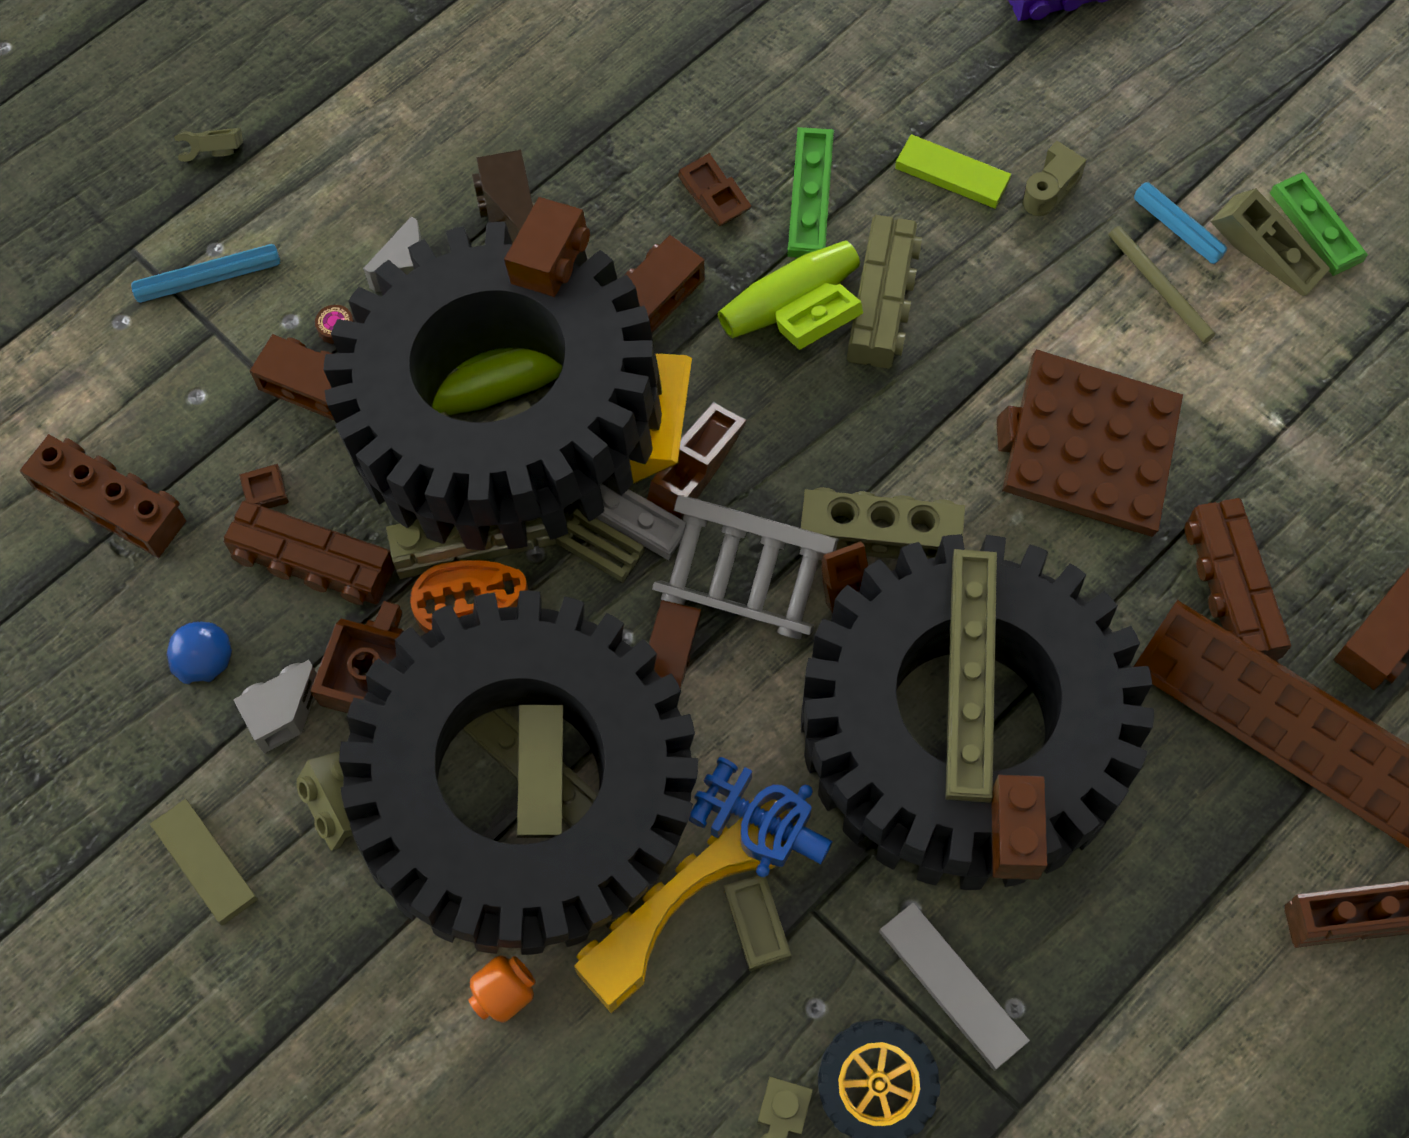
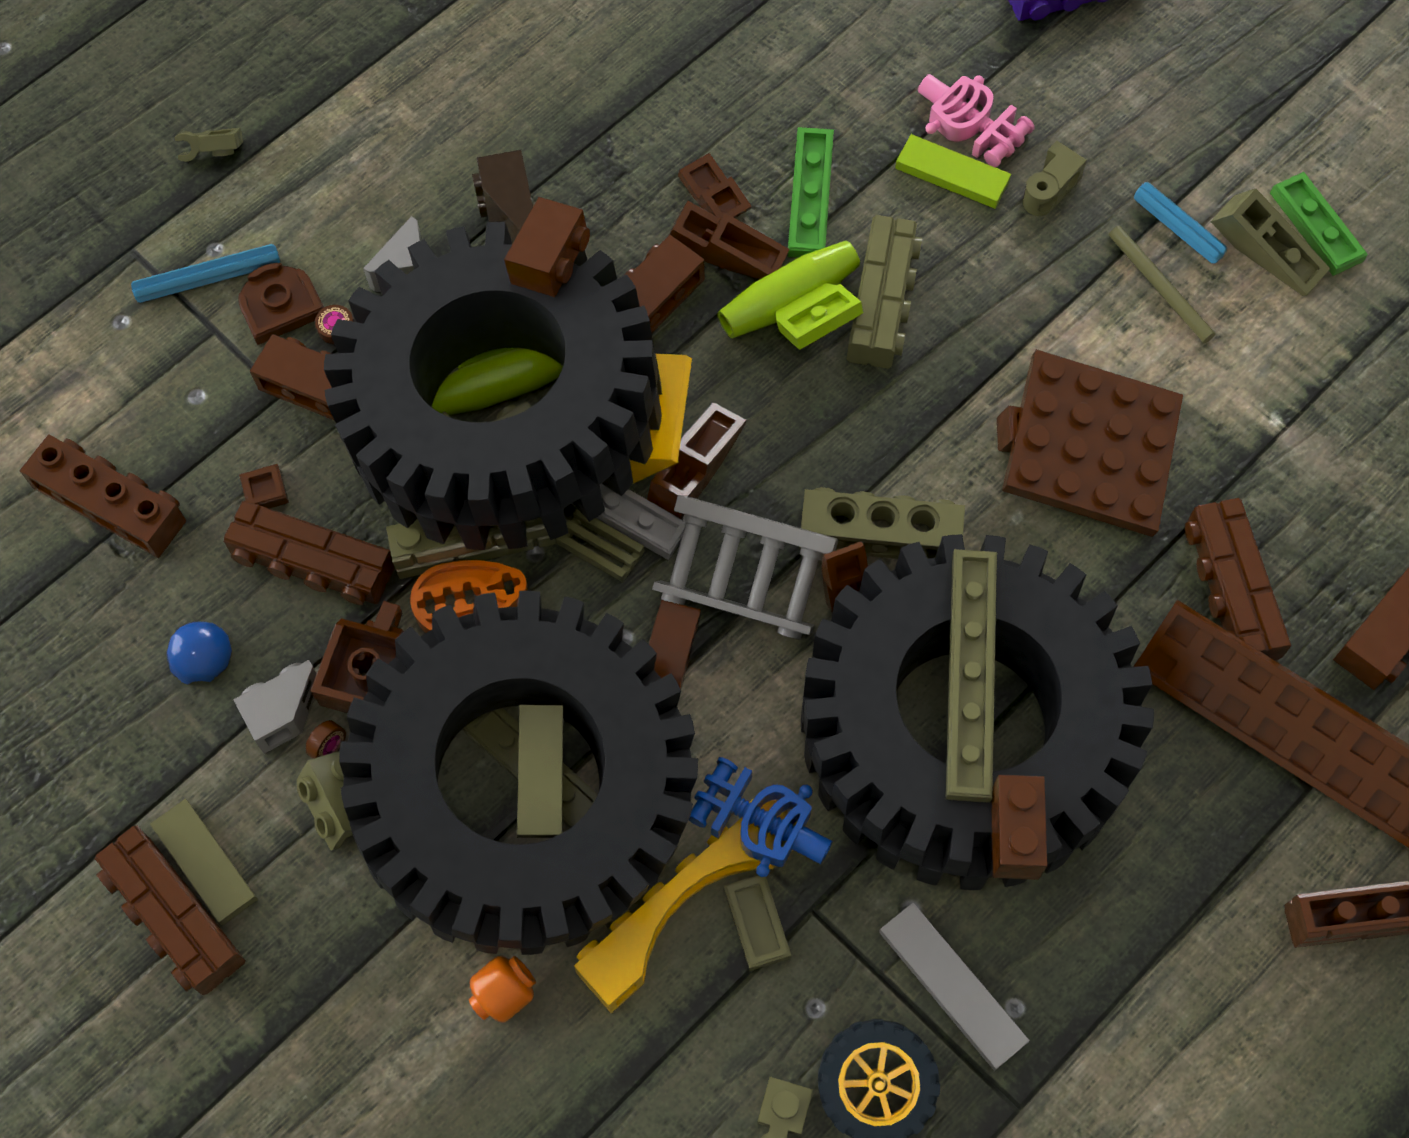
none -> reddish brown brick [94,825,246,996]
none -> reddish brown tile [238,263,324,345]
none -> reddish brown tile [306,720,346,759]
none -> reddish brown slope [668,201,790,279]
none -> bright pink torso [918,74,1034,168]

